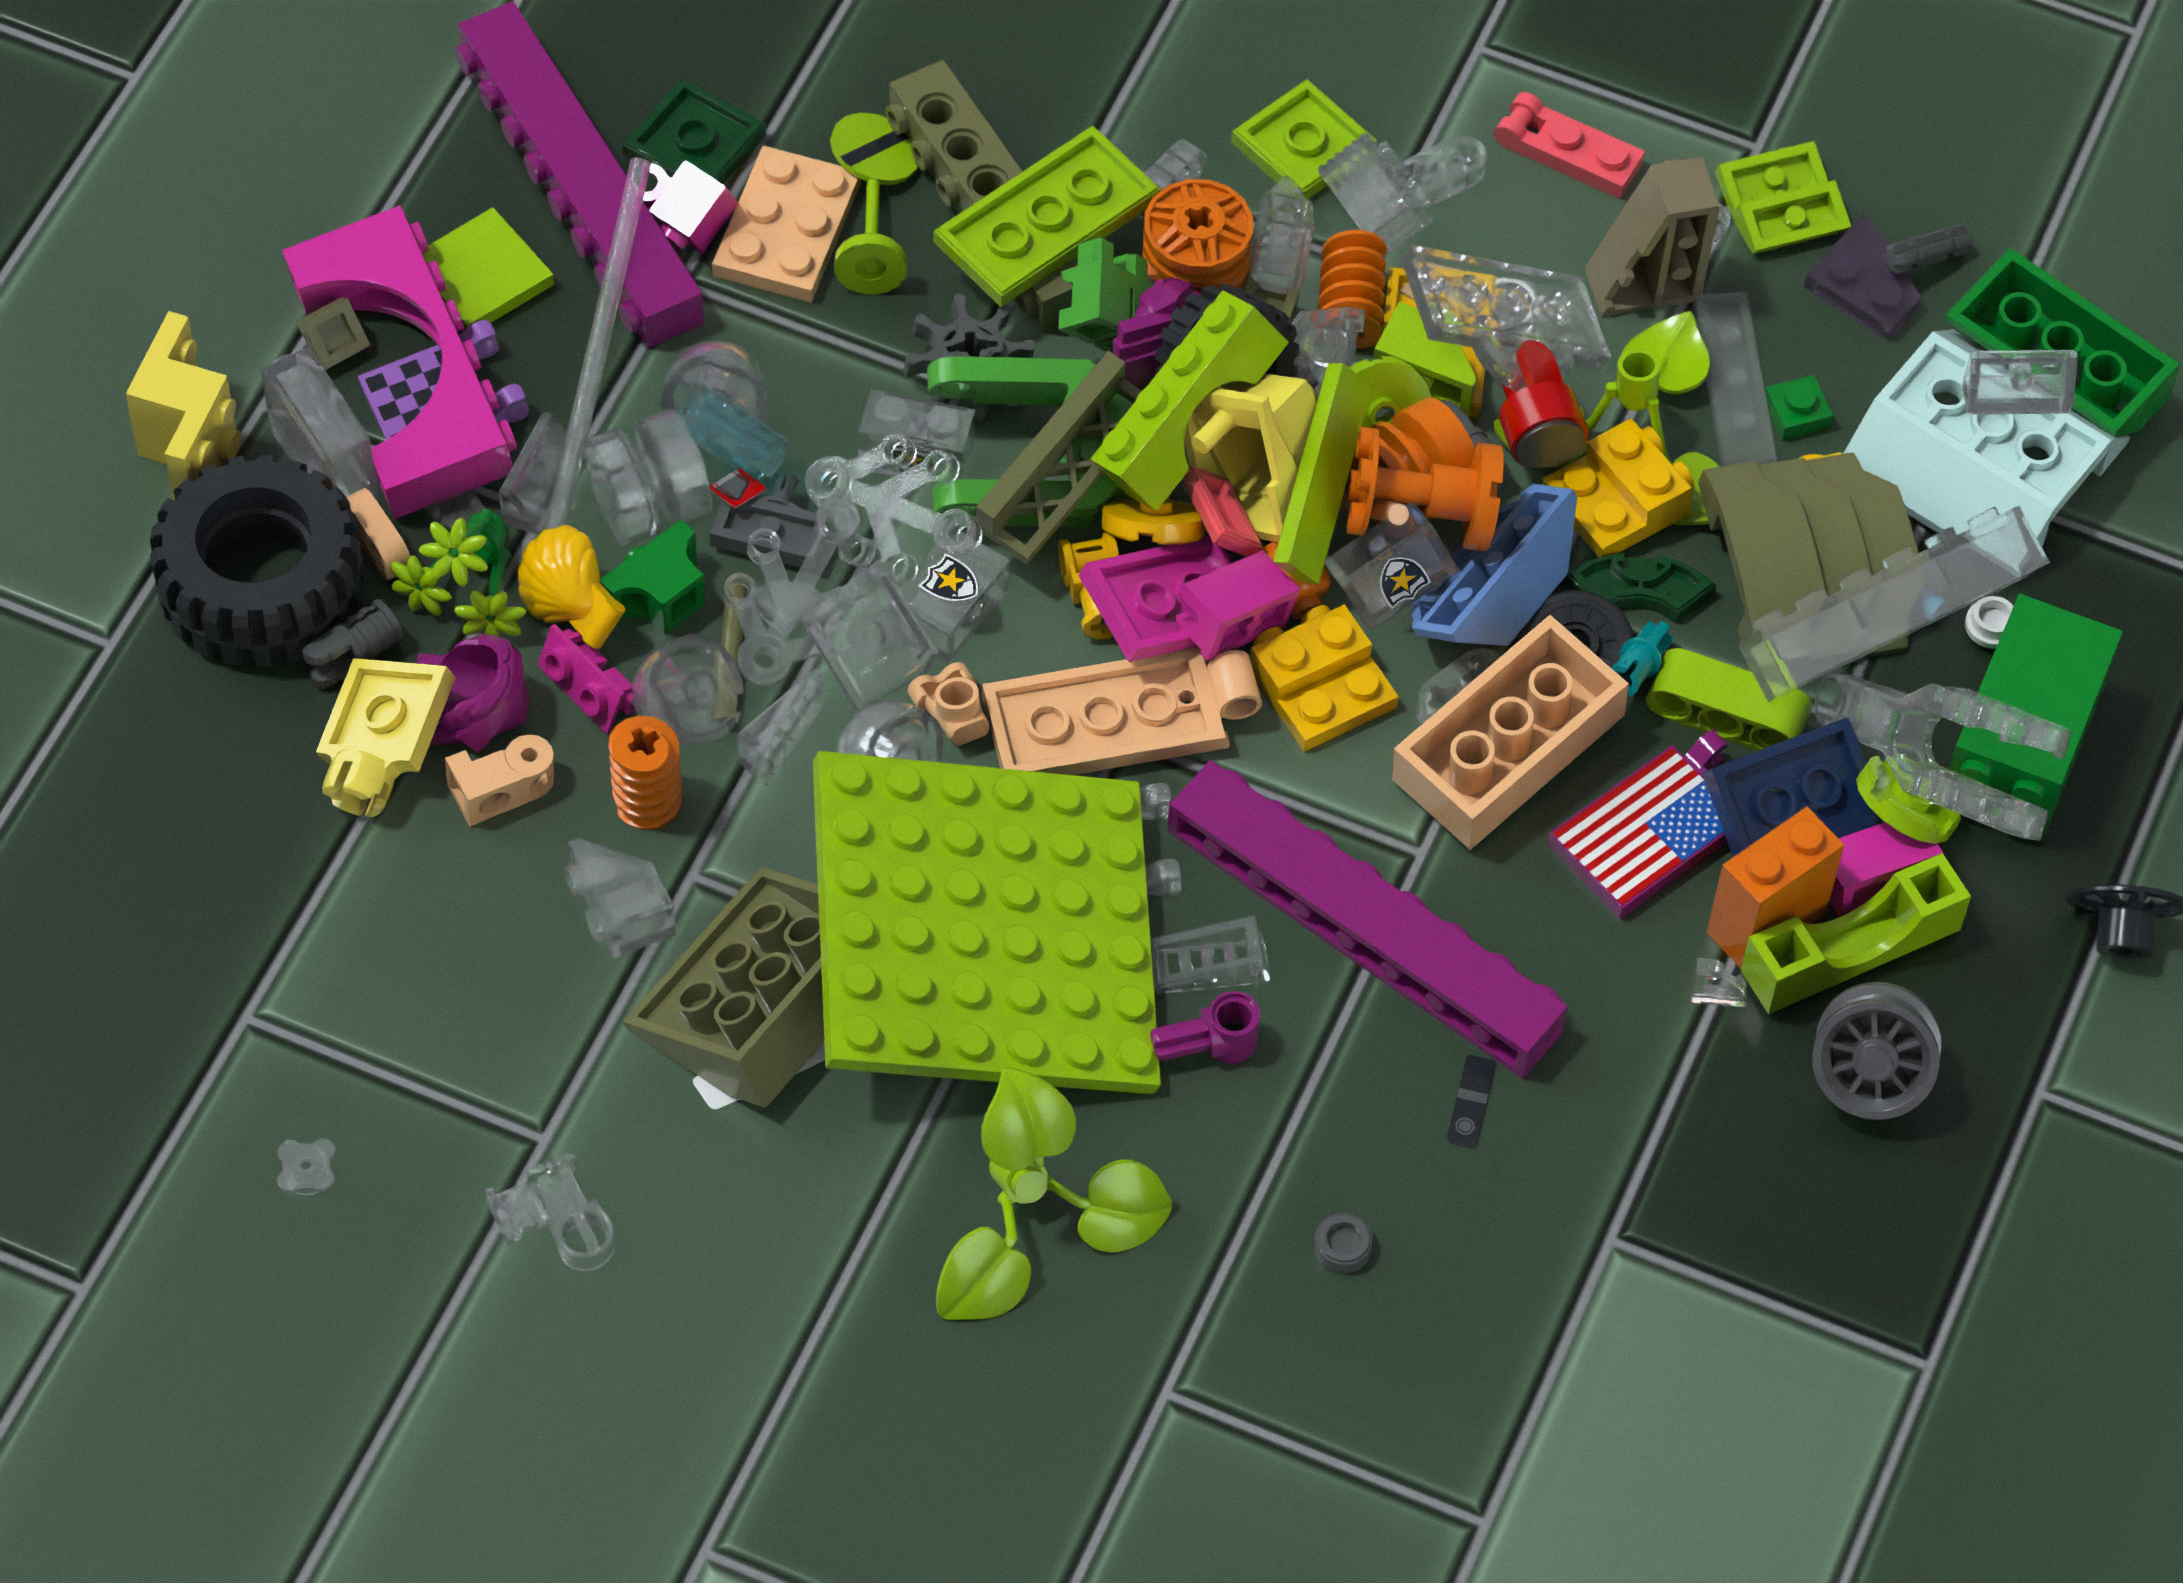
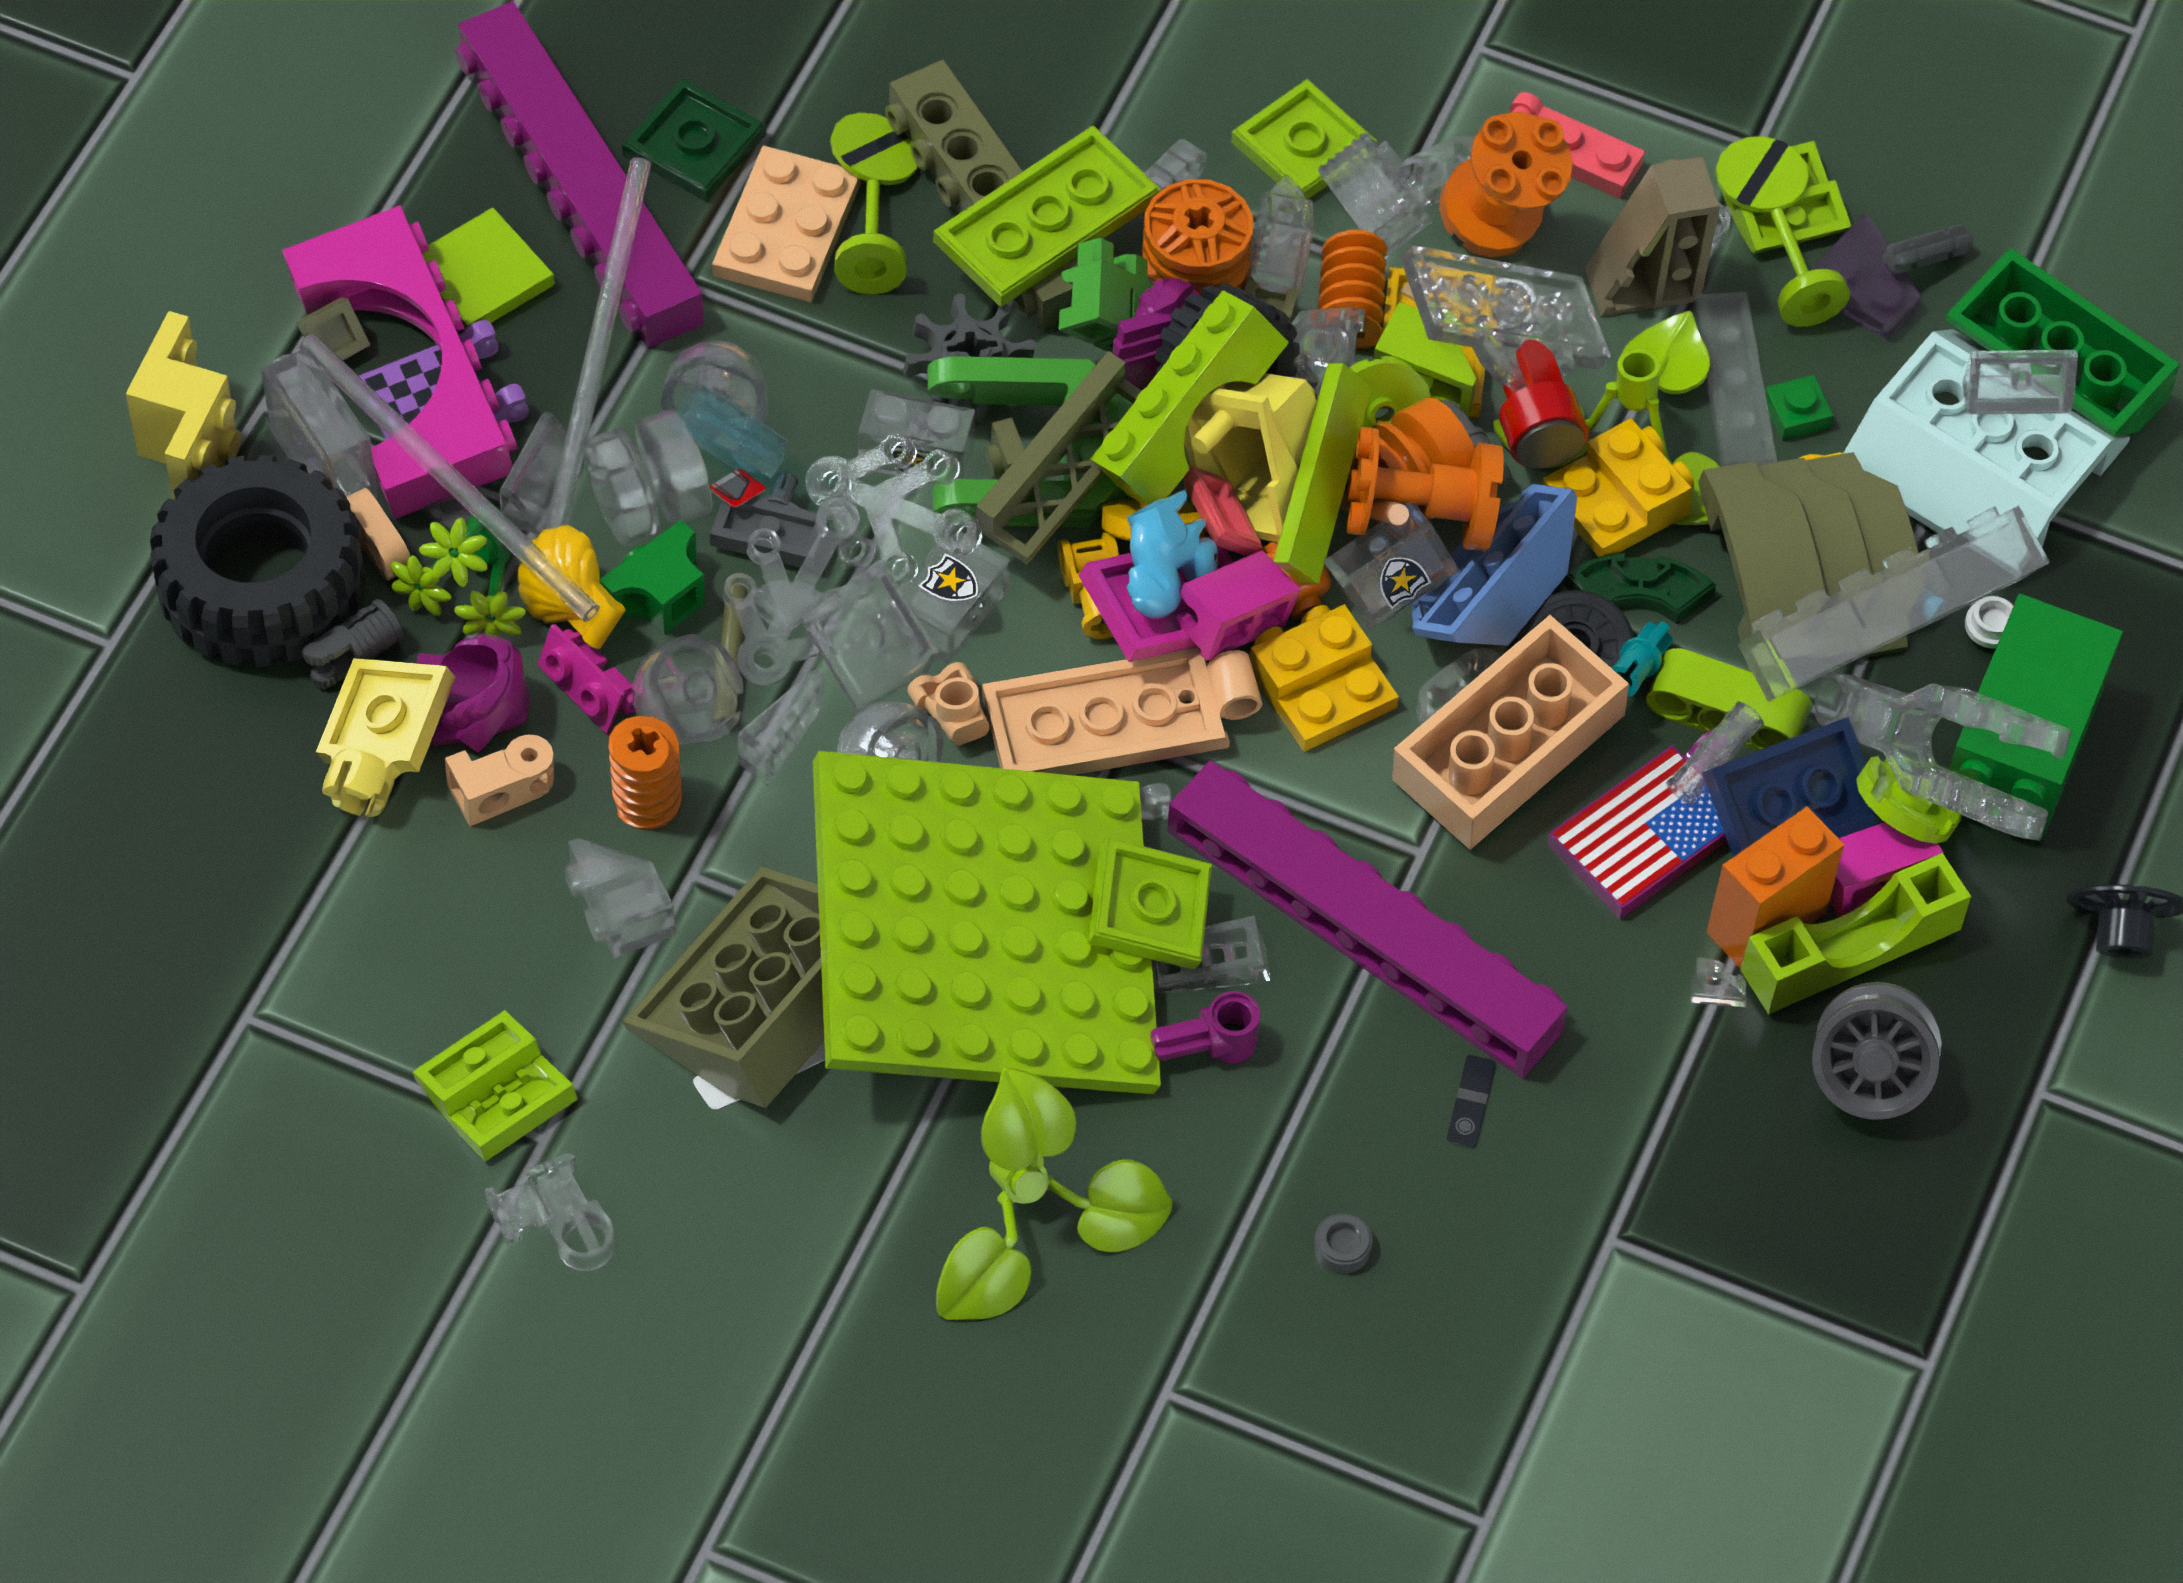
clear plate [277,1138,335,1195] -> none
brick [633,161,739,254] -> none
none -> clear piece [299,334,600,622]
none -> lime slope [412,1010,578,1162]
none -> olive plate [984,418,1024,478]
none -> lime tile [1088,837,1212,970]
none -> medium azure animal [1126,490,1218,619]
none -> orange piece [1439,111,1573,258]
none -> clear pin [1666,701,1764,805]
none -> lime piece [1715,136,1850,327]

